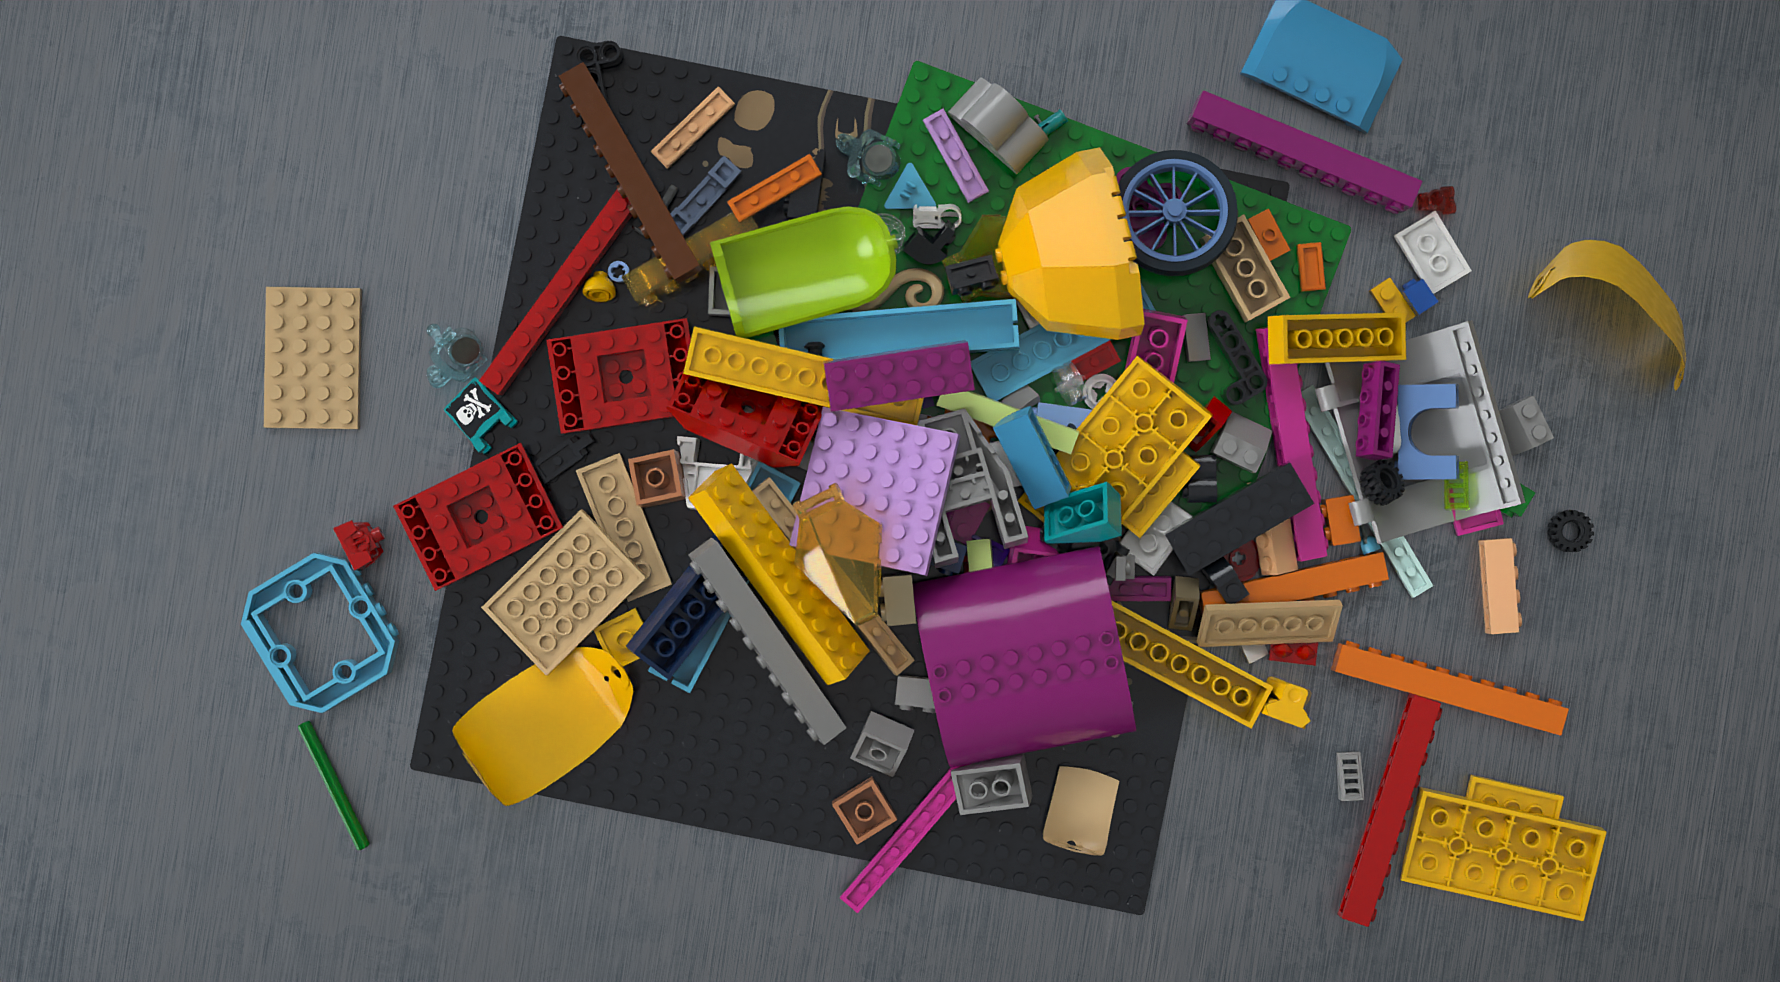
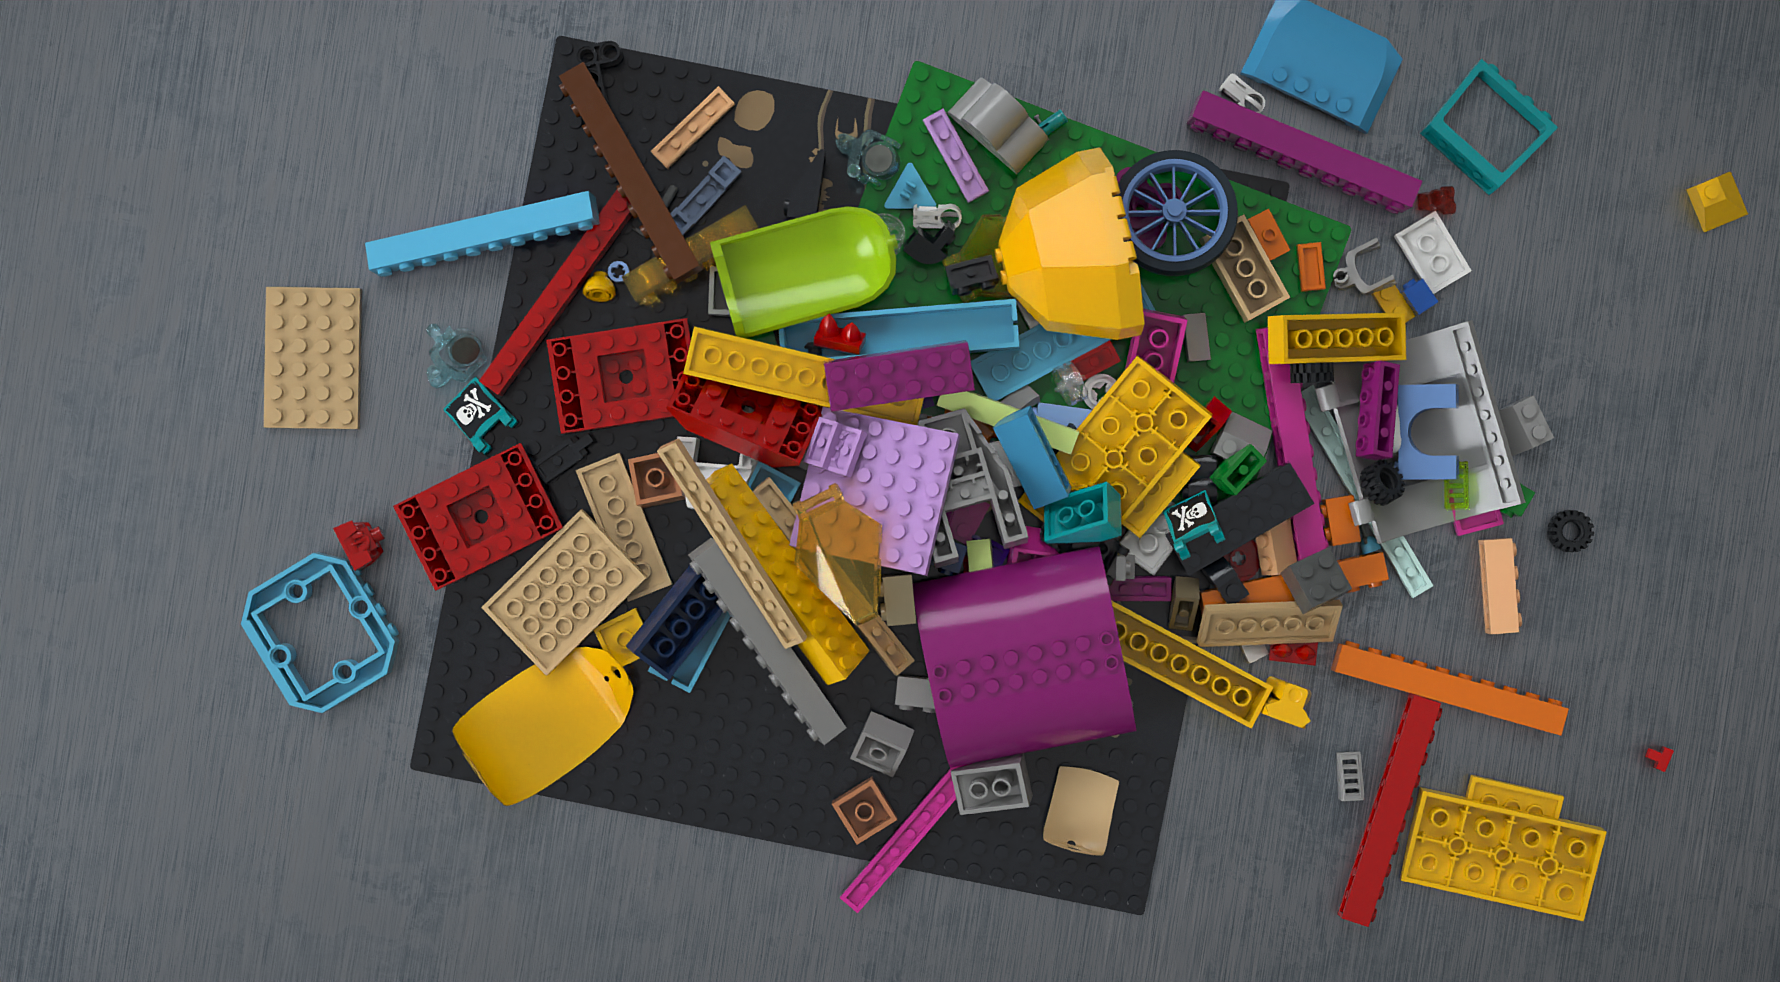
green axle [298,721,369,851] -> none
orange tile [727,154,822,223] -> none
tan plant [845,268,944,312] -> none
black beam [1207,310,1268,406] -> none
yellow piece [1528,240,1686,391] -> none
none -> medium azure brick [365,191,600,277]
none -> tan plate [657,438,807,649]
none -> lavender slope [803,417,867,478]
none -> red tile [814,314,866,355]
none -> flag [1163,490,1225,560]
none -> green slope [1209,444,1267,495]
none -> white piece [1219,74,1265,113]
none -> dark grey brick [1281,547,1352,614]
none -> black tyre [1290,362,1334,383]
none -> light grey piece [1333,238,1397,296]
none -> teal windscreen [1420,59,1558,195]
none -> red tile [1645,746,1674,772]
none -> yellow slope [1686,171,1748,232]

